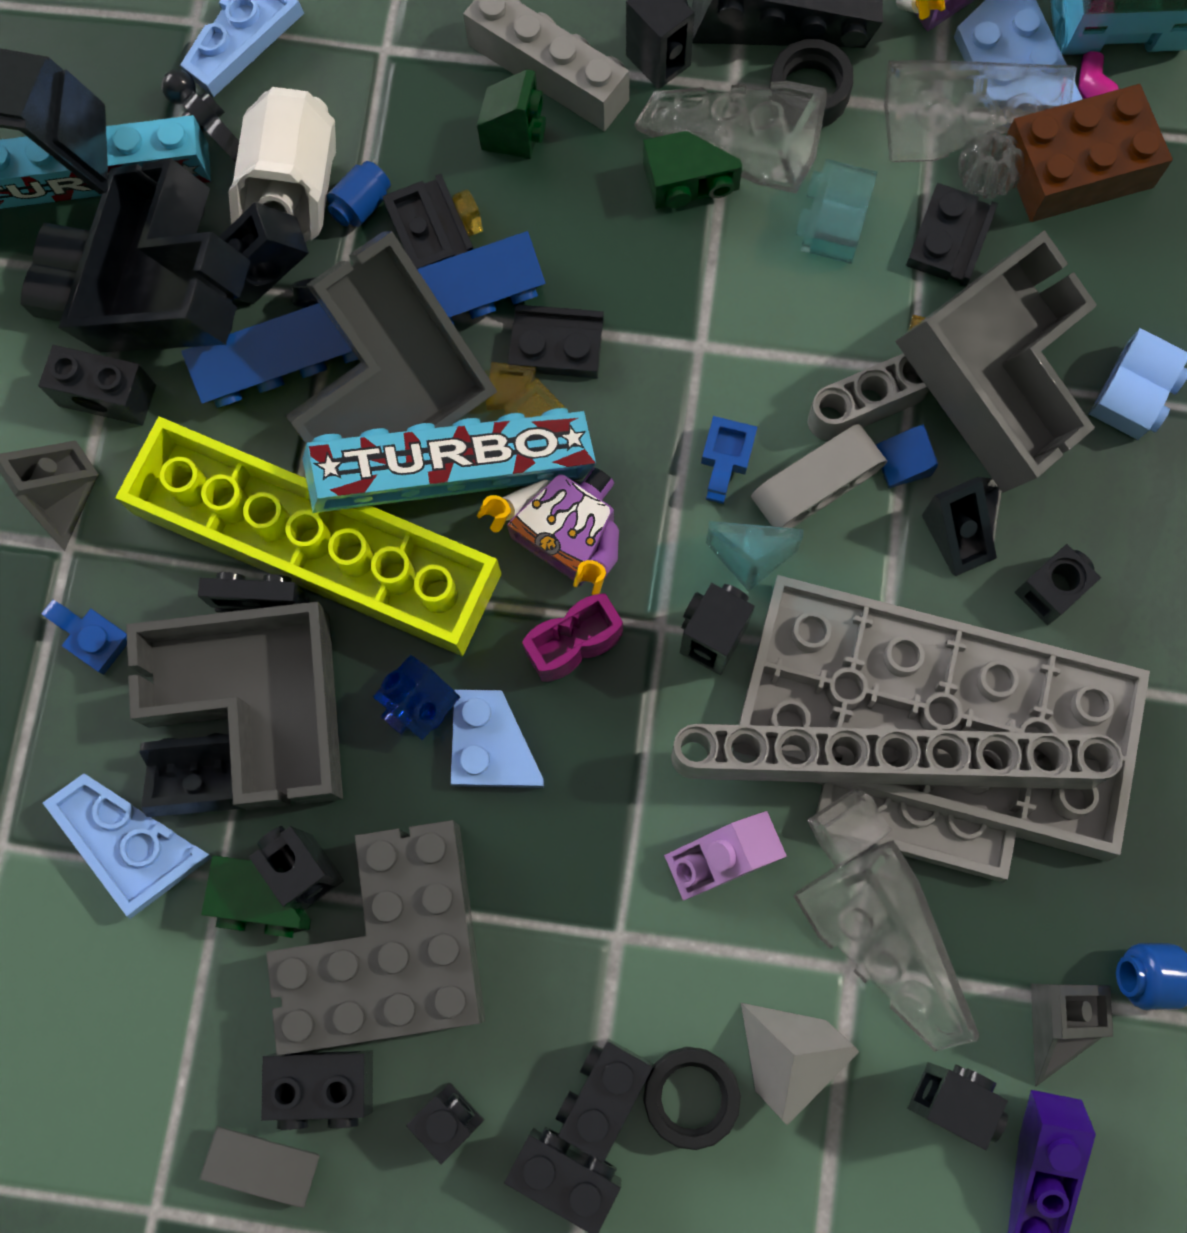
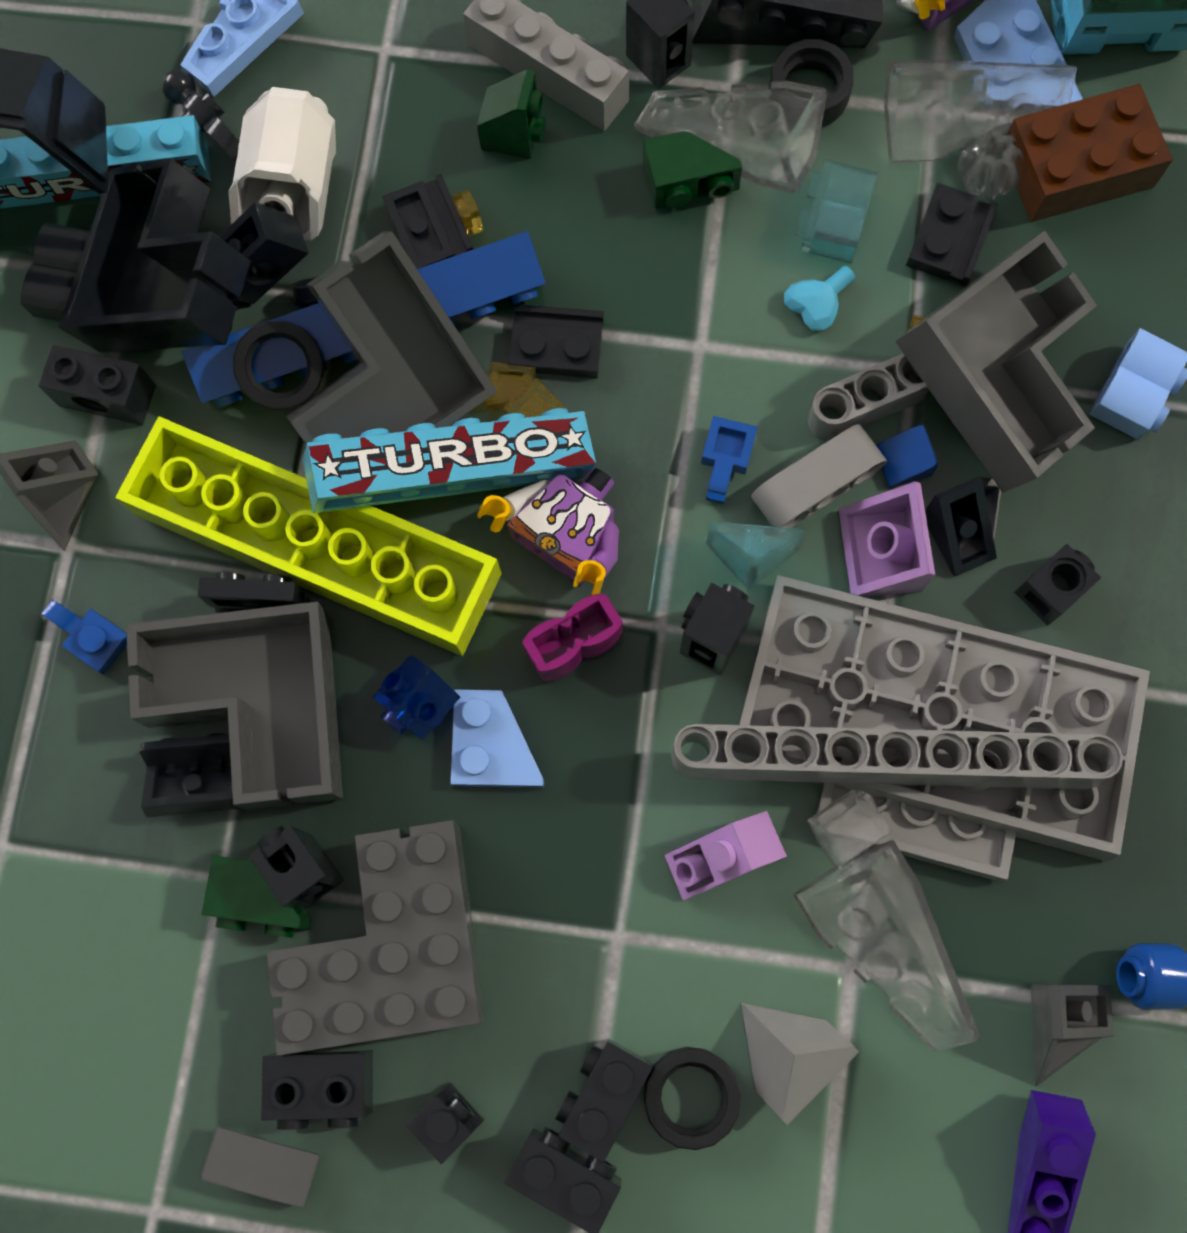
light blue wing [43,773,212,919] -> none
blue brick [327,161,391,227] -> none
black brick [907,1062,1008,1150] -> none
dark pink arm [1078,51,1118,99] -> none
none -> black tyre [233,321,324,410]
none -> medium azure rock [784,265,855,331]
none -> lavender slope [838,482,935,597]

